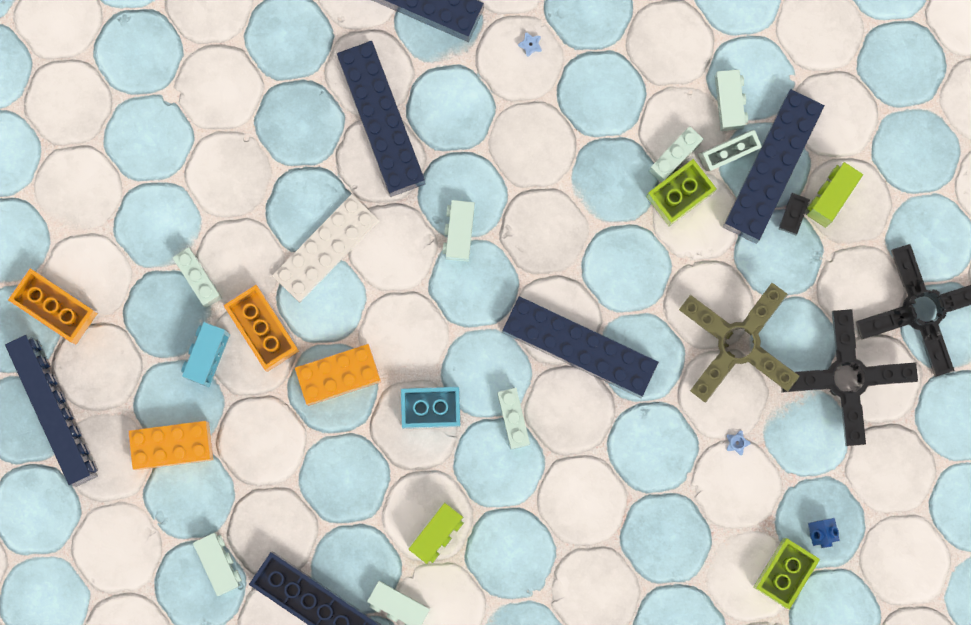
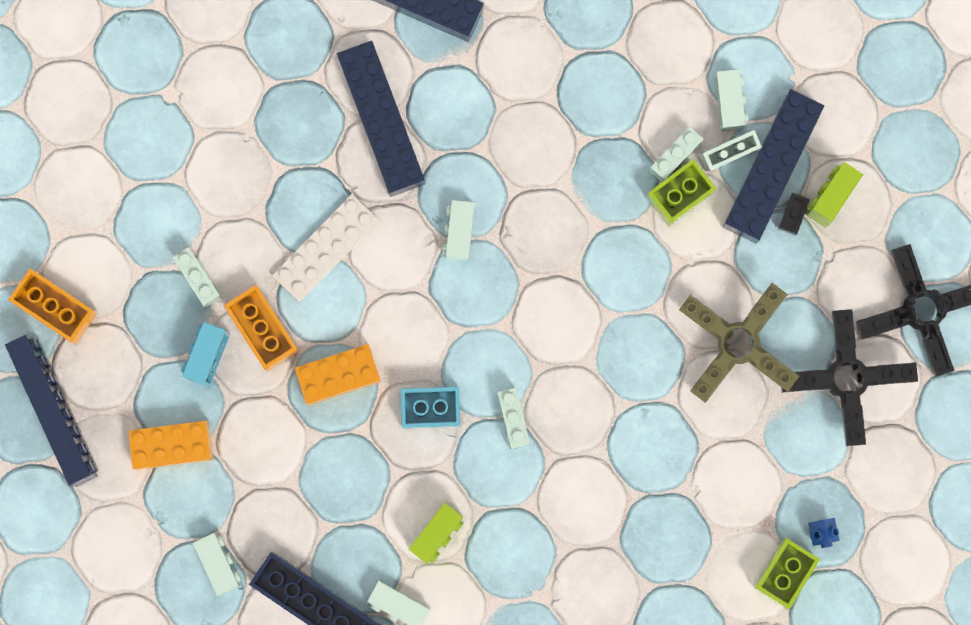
dark blue brick [502,296,659,398] -> none
light blue plate [518,33,542,57] -> none
light blue plate [727,430,751,456] -> none

